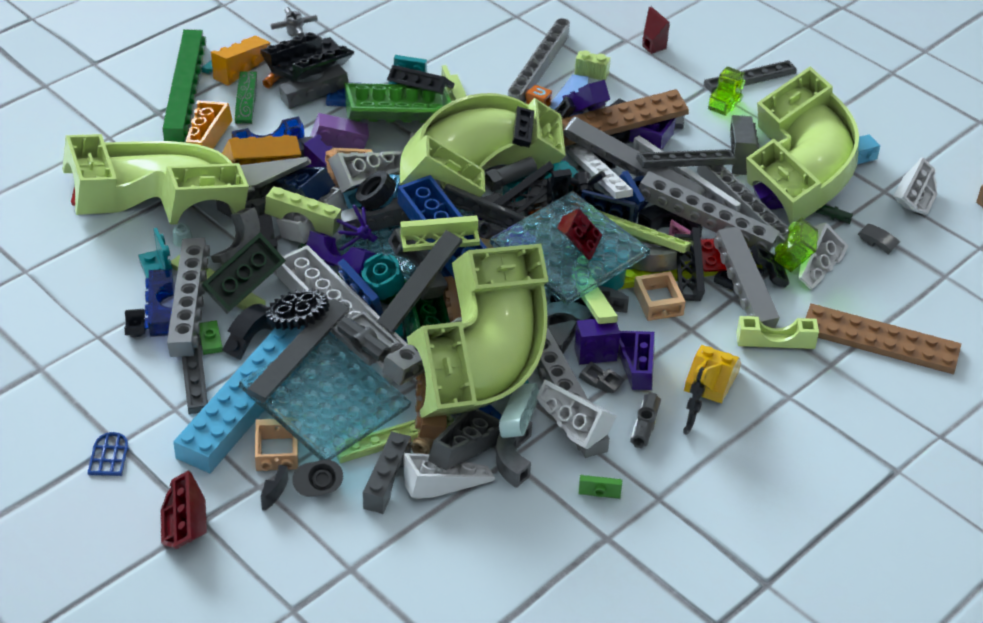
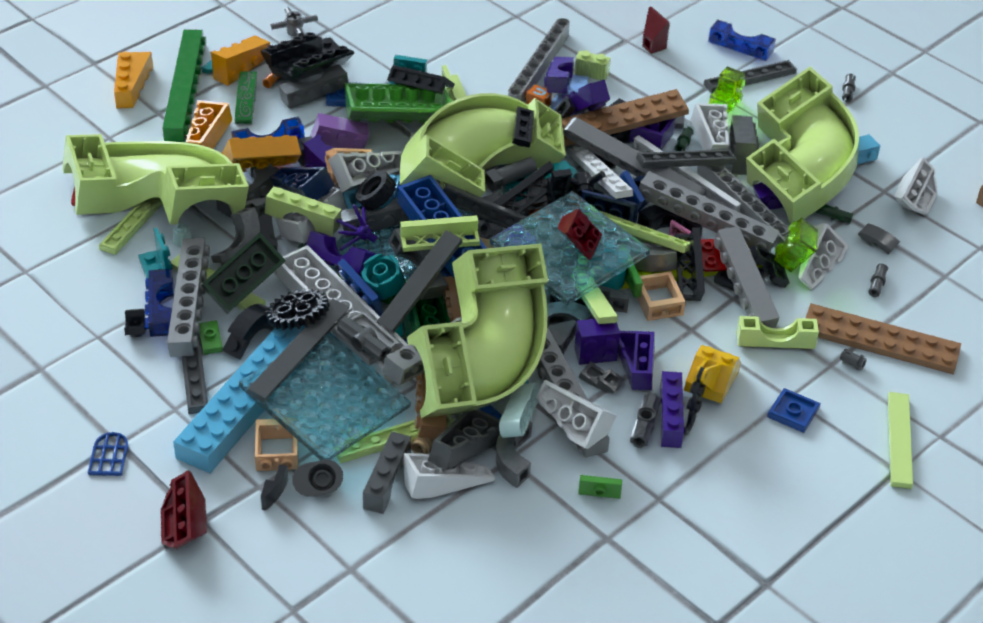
white wedge [240,157,311,192] -> none
none -> yellowish green tile [99,197,163,255]
none -> light orange wedge [114,52,153,108]
none -> dark purple arch [544,57,574,93]
none -> bright green tile [618,246,643,298]
none -> dark purple arch [660,371,684,448]
none -> dark green pin [674,127,694,151]
none -> white wedge [691,103,729,150]
none -> clear blue arch [708,20,776,61]
none -> blue tile [767,388,821,433]
none -> dark grey pin [840,349,867,369]
none -> dark grey pin [842,73,856,102]
none -> dark grey pin [868,263,888,297]
none -> yellowish green tile [888,392,913,489]

